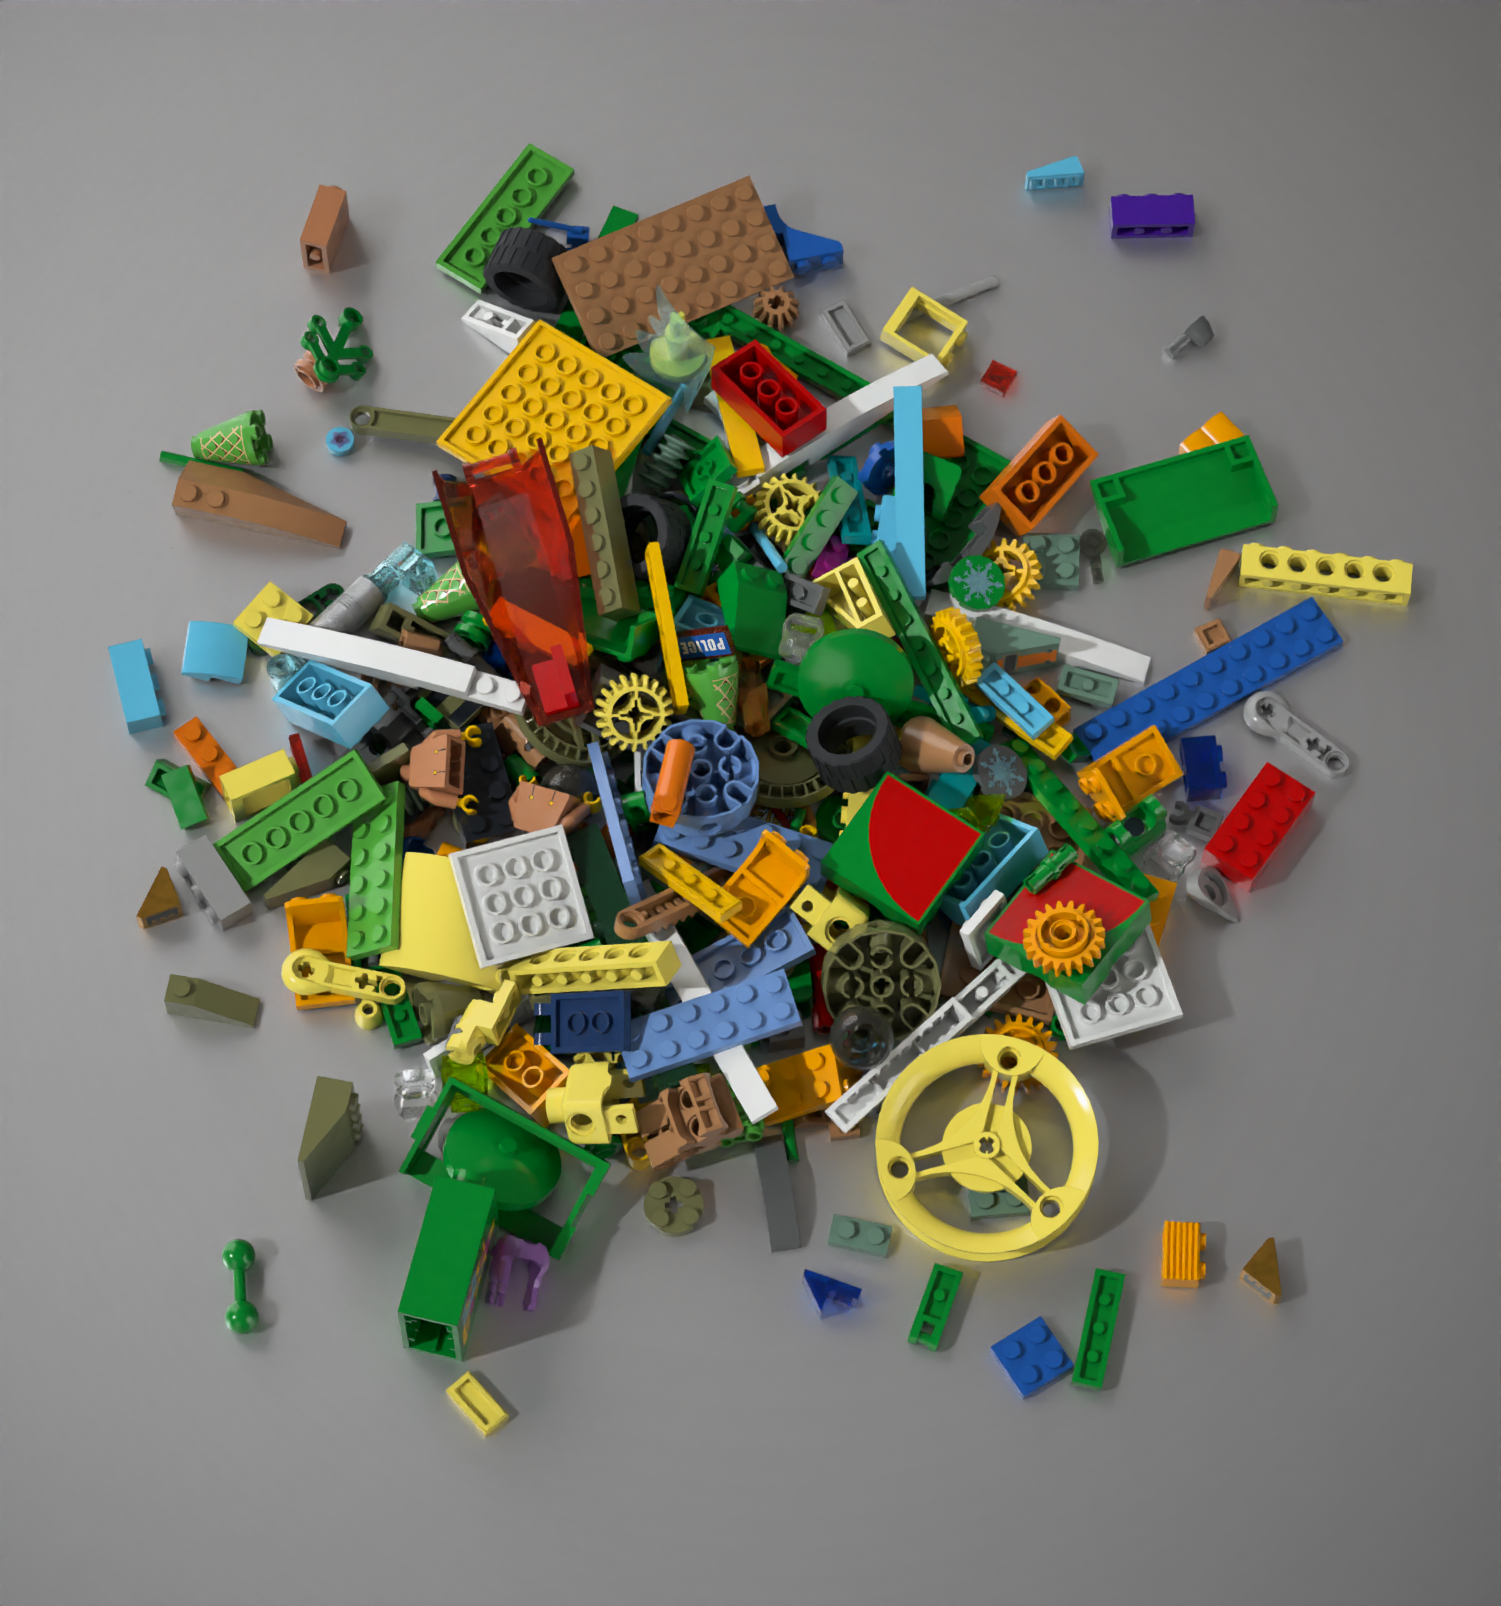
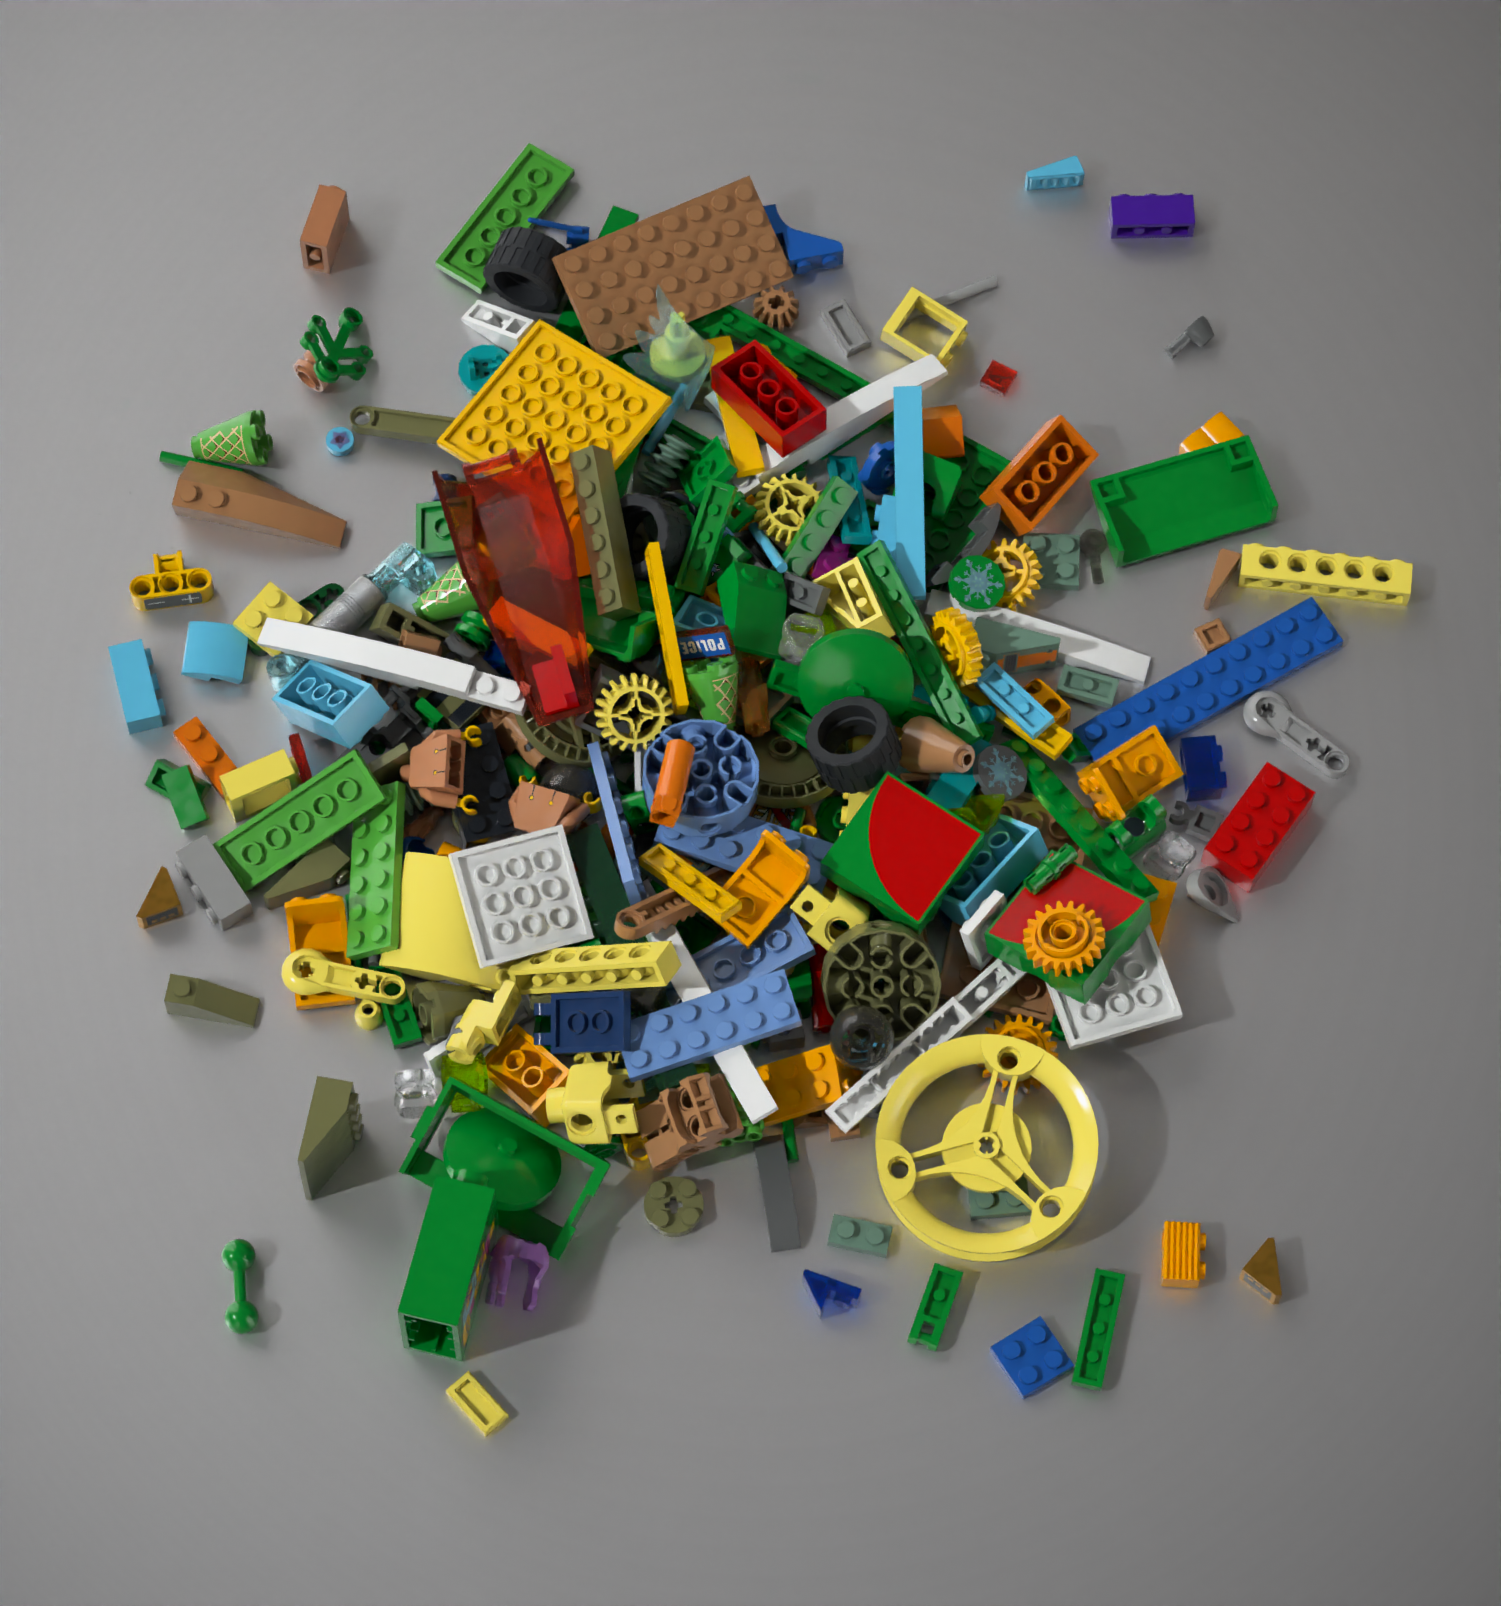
none -> yellow beam [129,550,214,611]
none -> teal plate [458,345,509,395]

